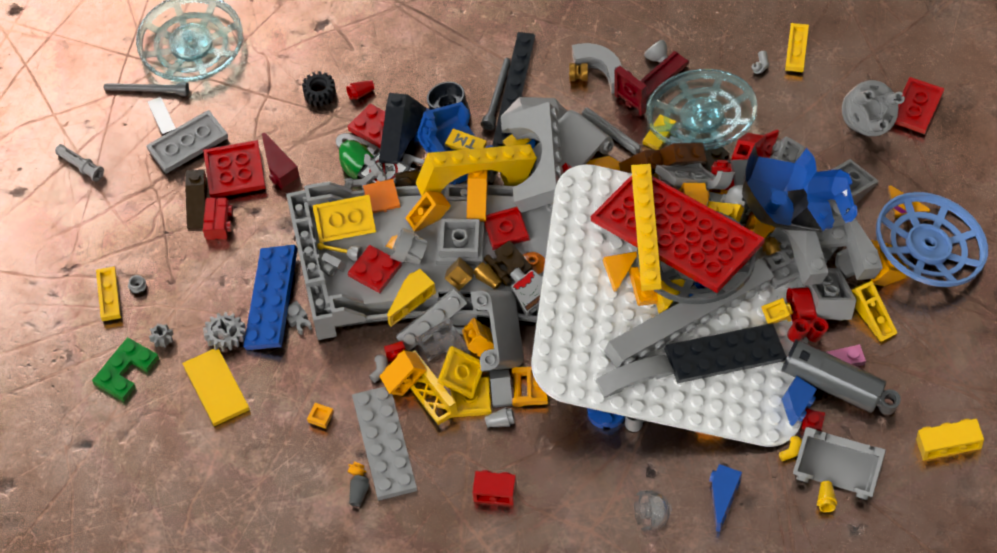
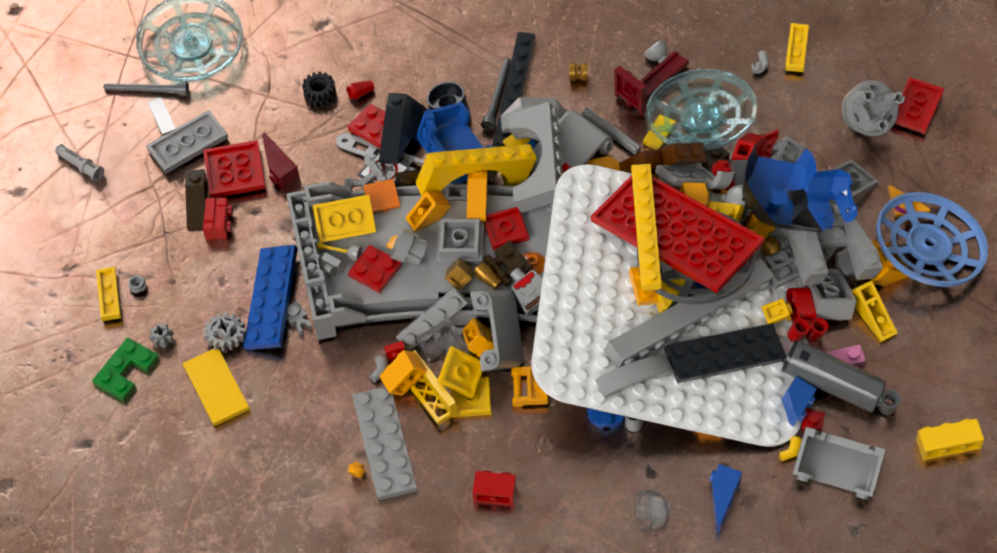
light orange plate [307,403,334,429] -> none
green piece [339,140,374,179] -> none
dark grey cone [349,475,370,507] -> none
yellow slope [387,268,436,327] -> none
yellow tile [445,129,487,150] -> none
light grey cone [485,407,515,428] -> none
light grey slope [489,369,512,408] -> none
light grey arch [572,43,622,94] -> none
light orange tile [602,251,637,292] -> none
yellow cone [817,481,837,512] -> none

